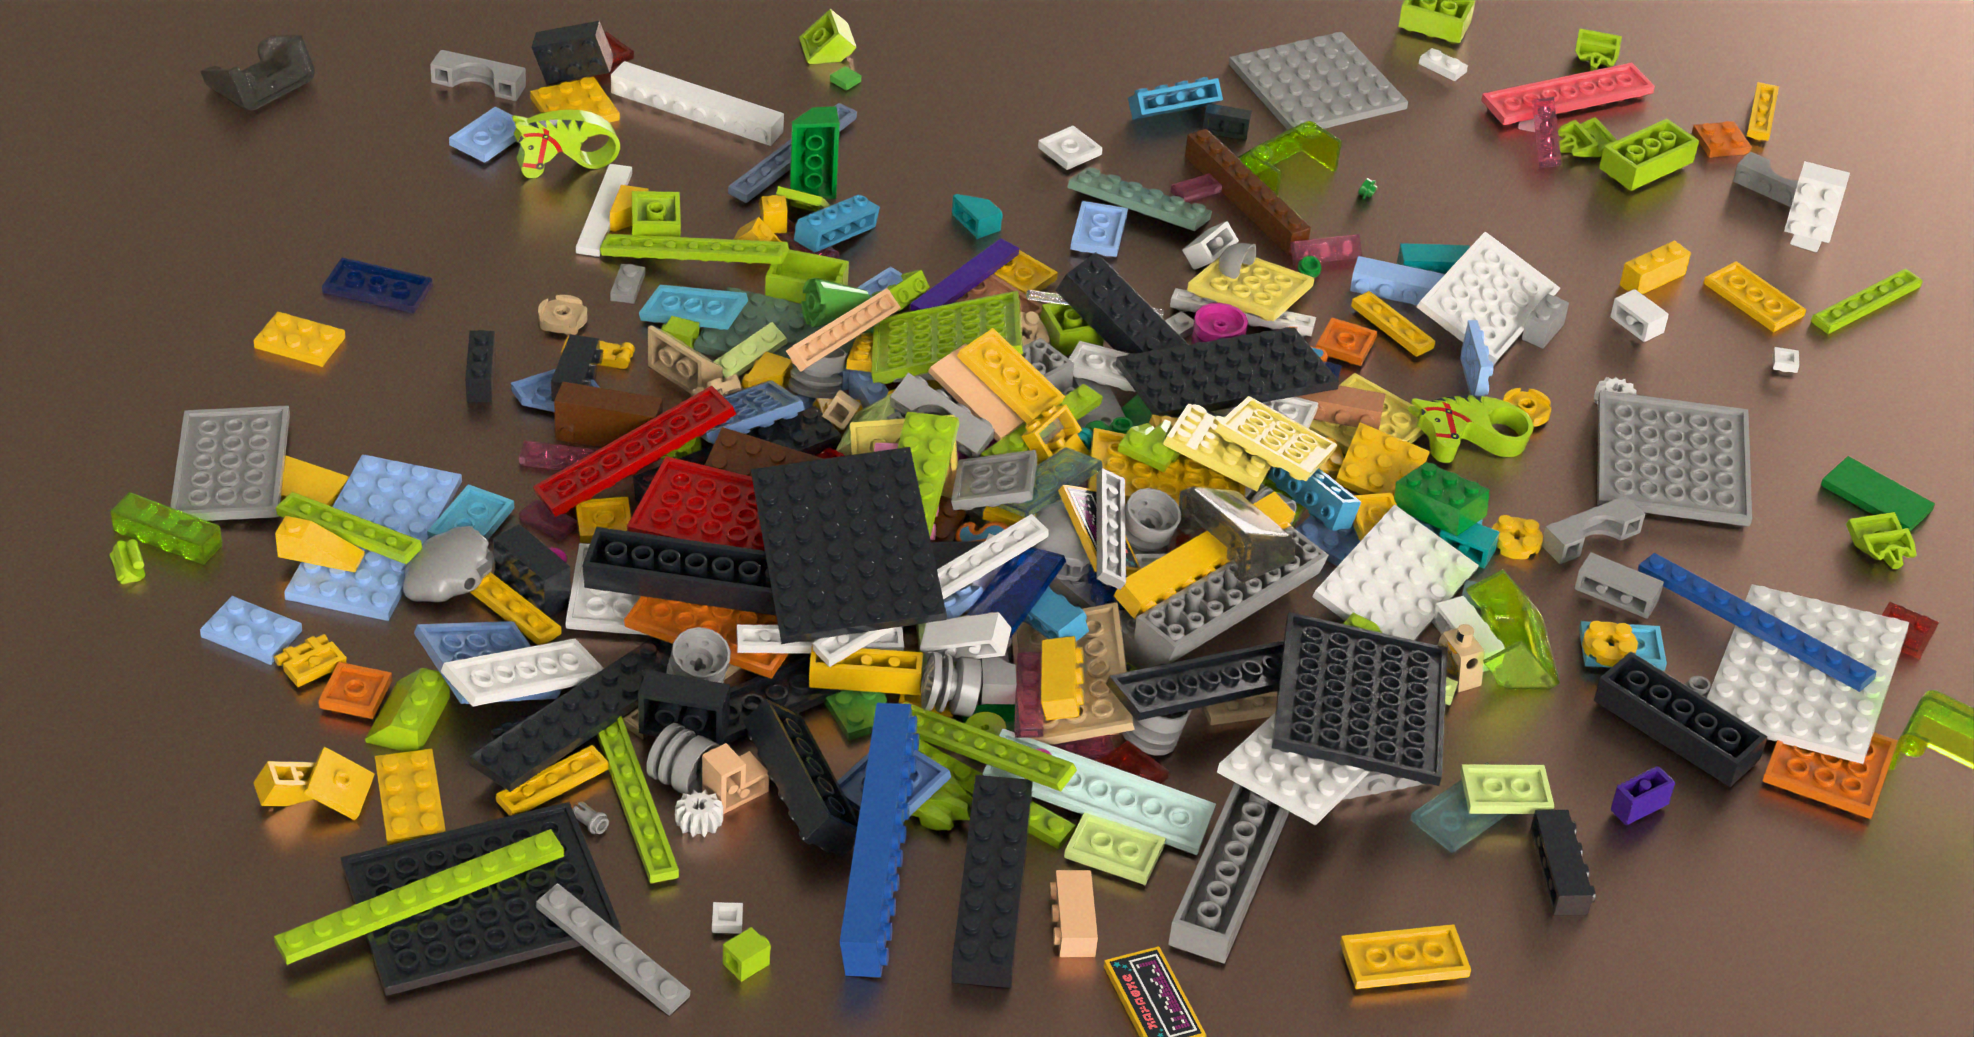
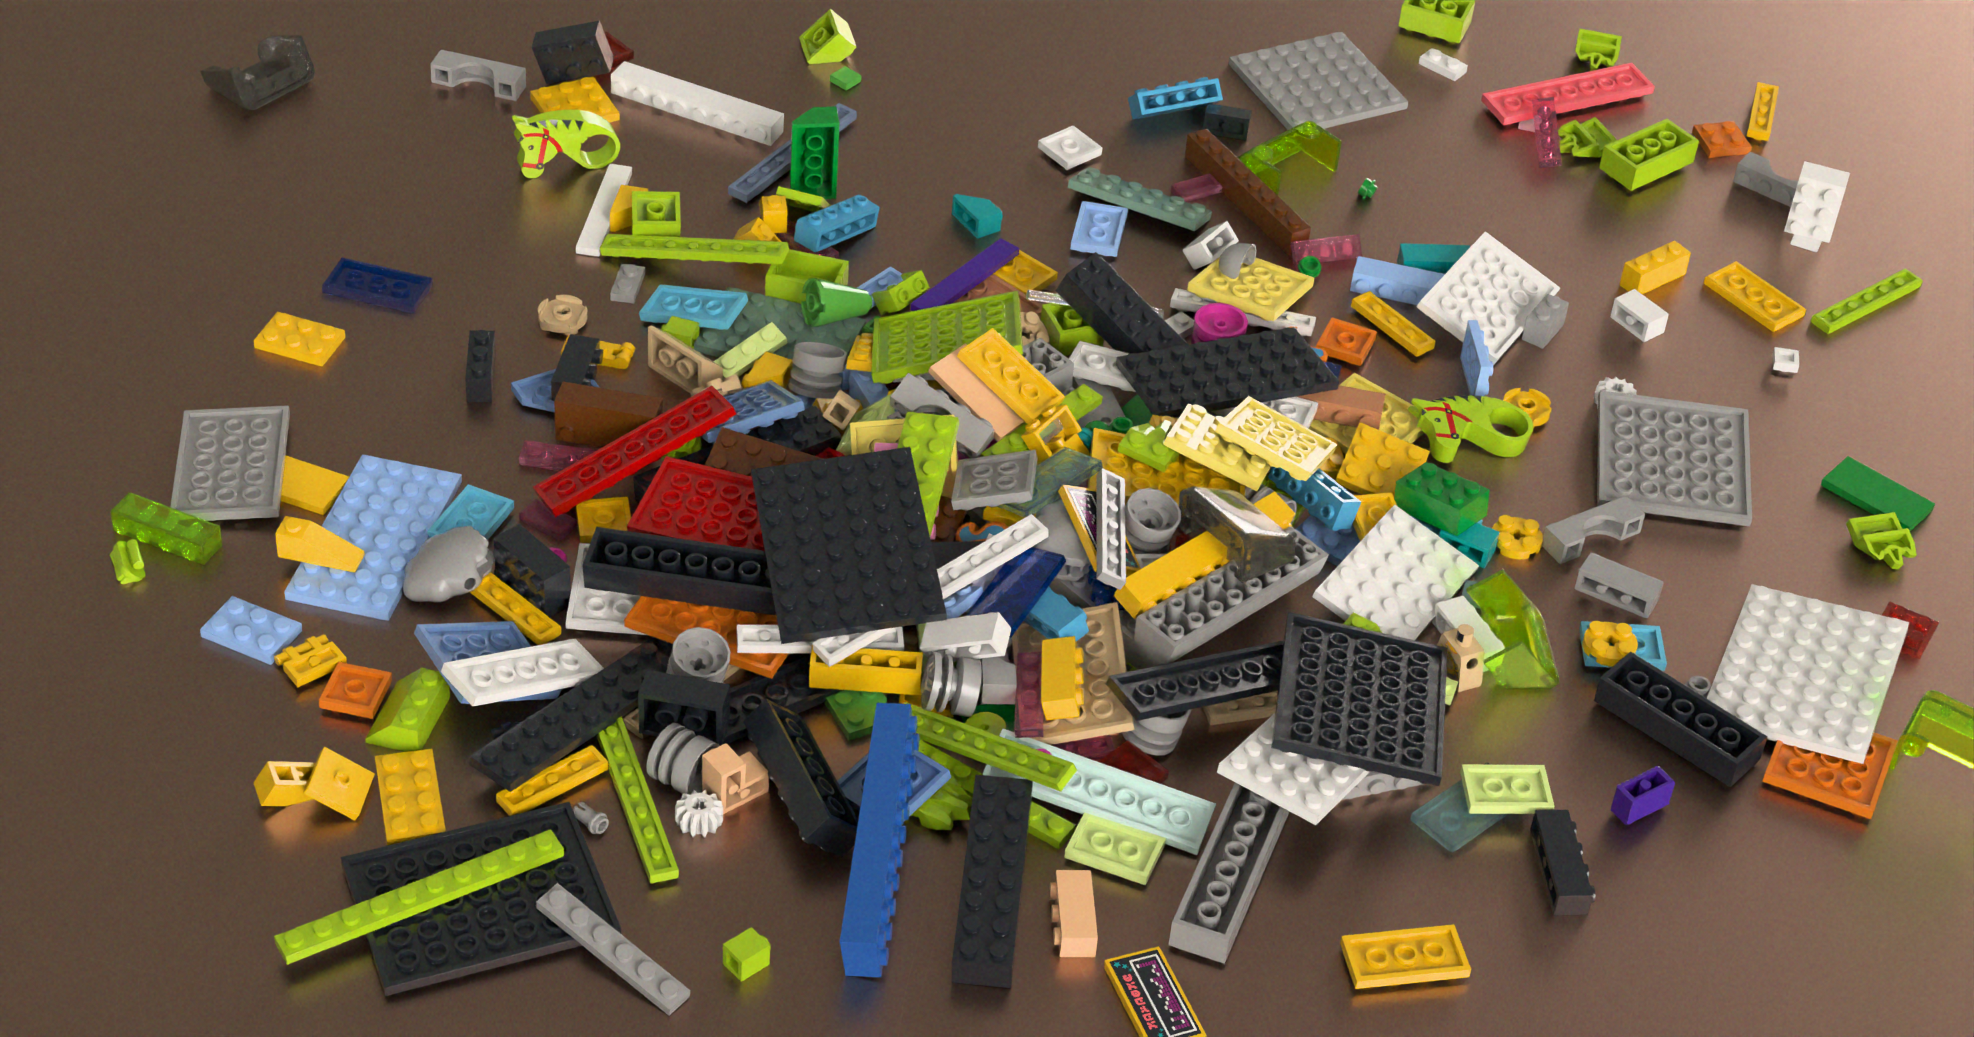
lime plate [276,492,422,564] -> none
light blue plate [449,107,517,163] -> none
white plate [712,902,743,934] -> none
light nougat plate [786,288,901,372] -> none
blue plate [1638,553,1876,692] -> none

